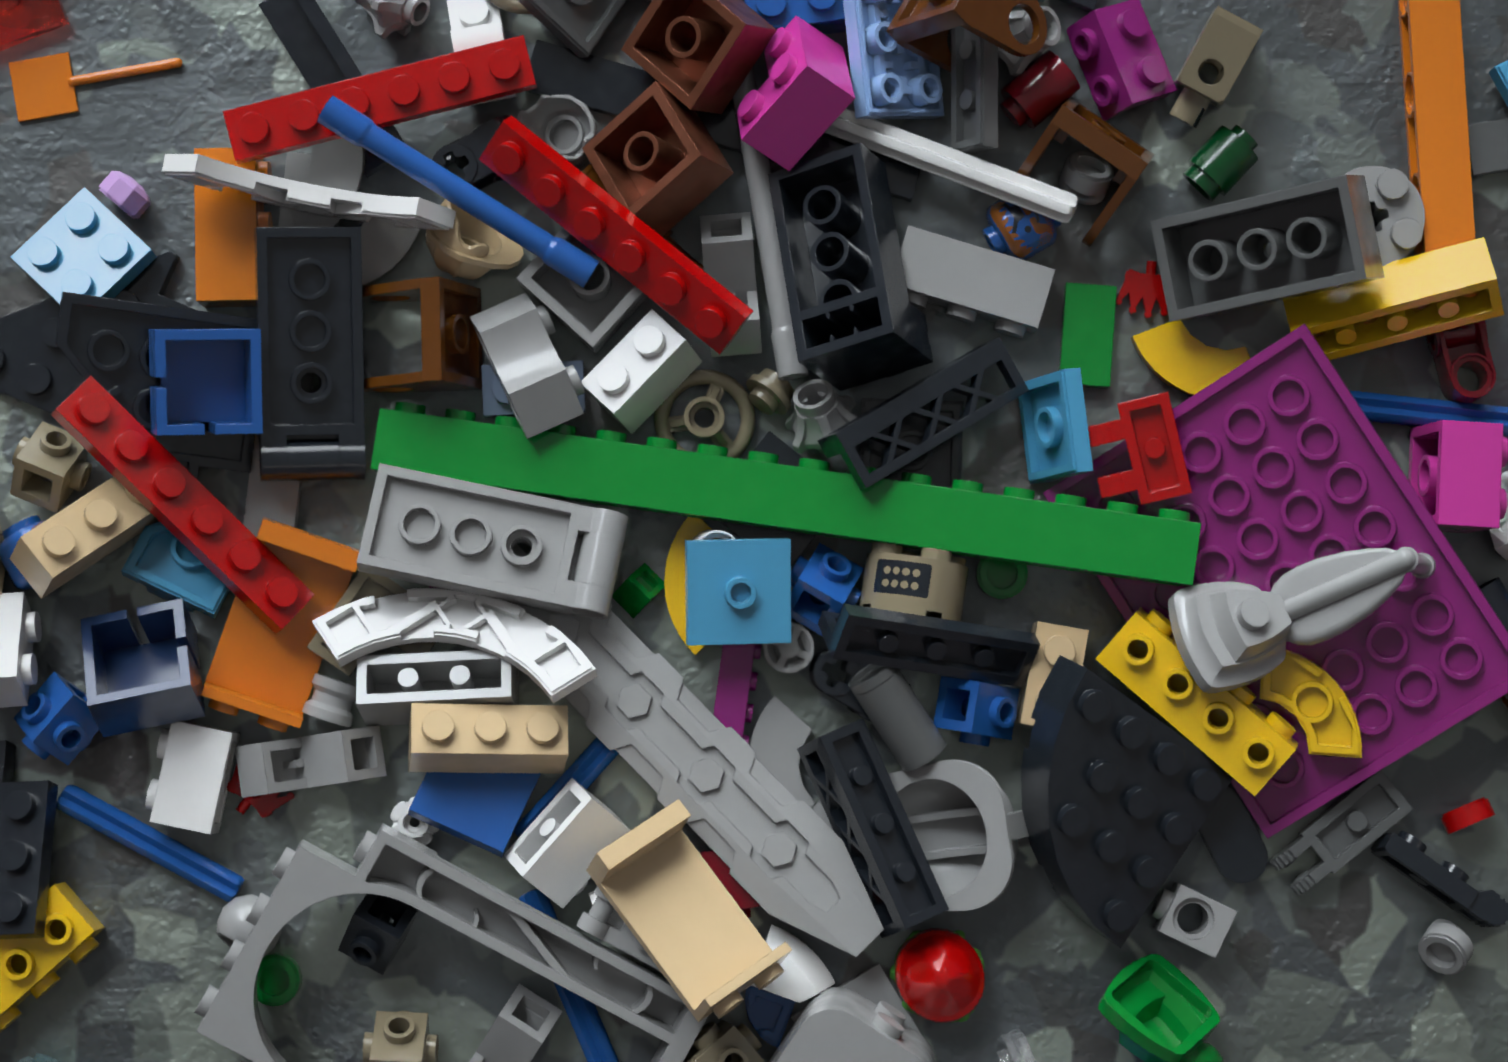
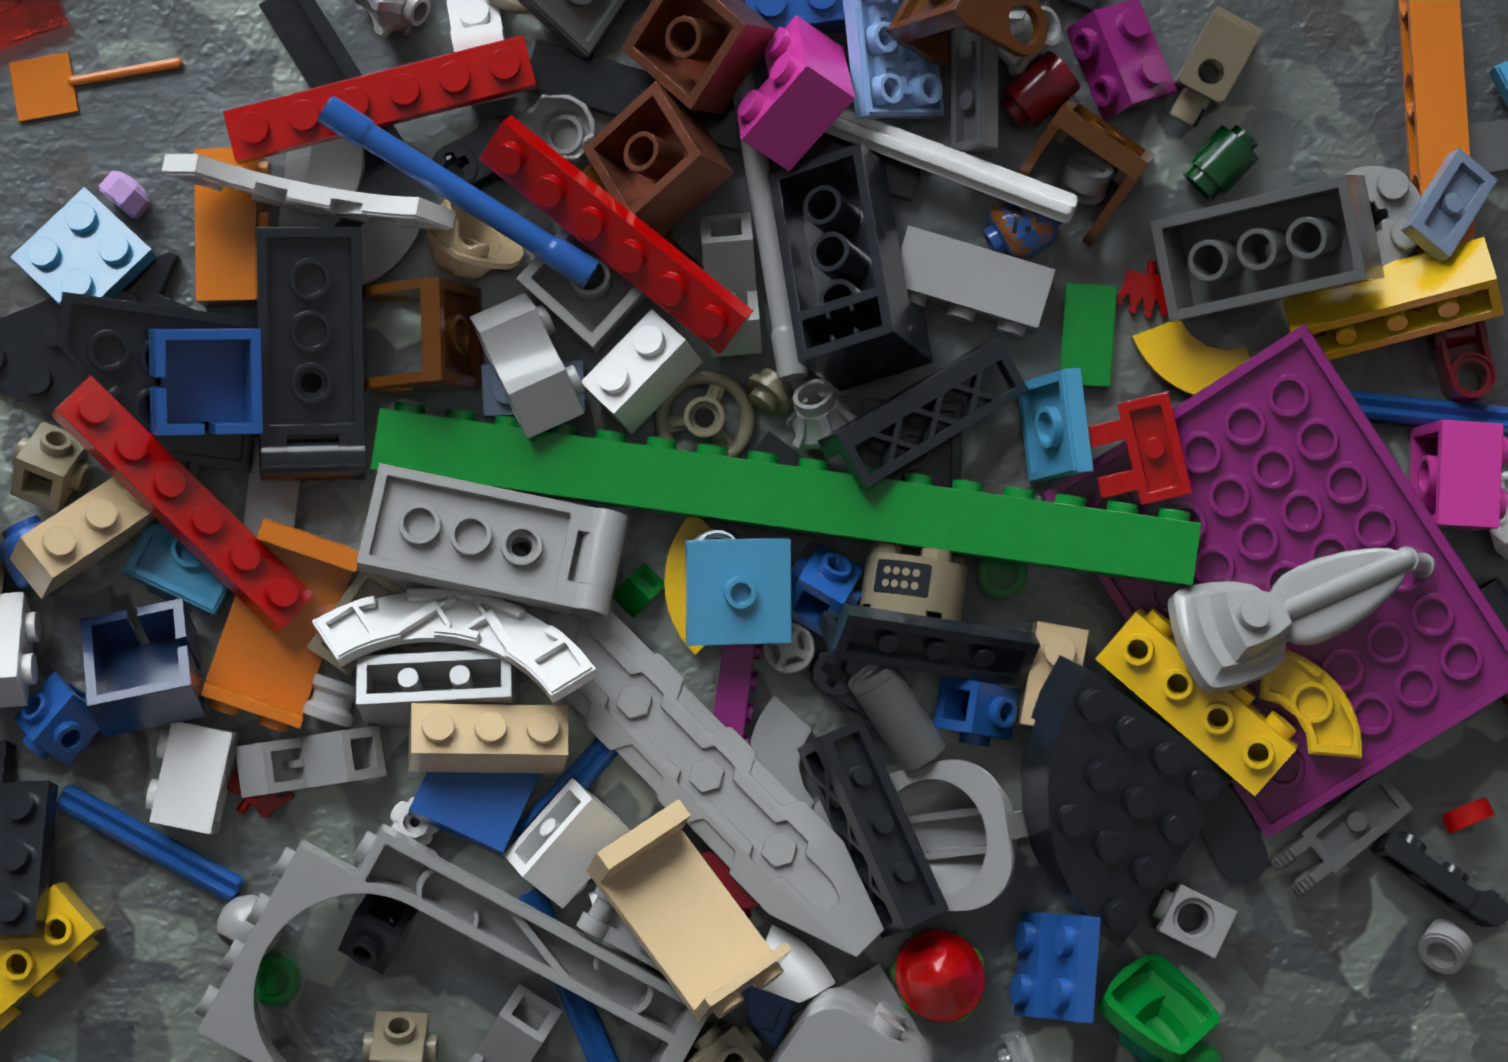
none -> blue plate [1010,911,1101,1023]
none -> sand blue plate [1400,148,1497,262]

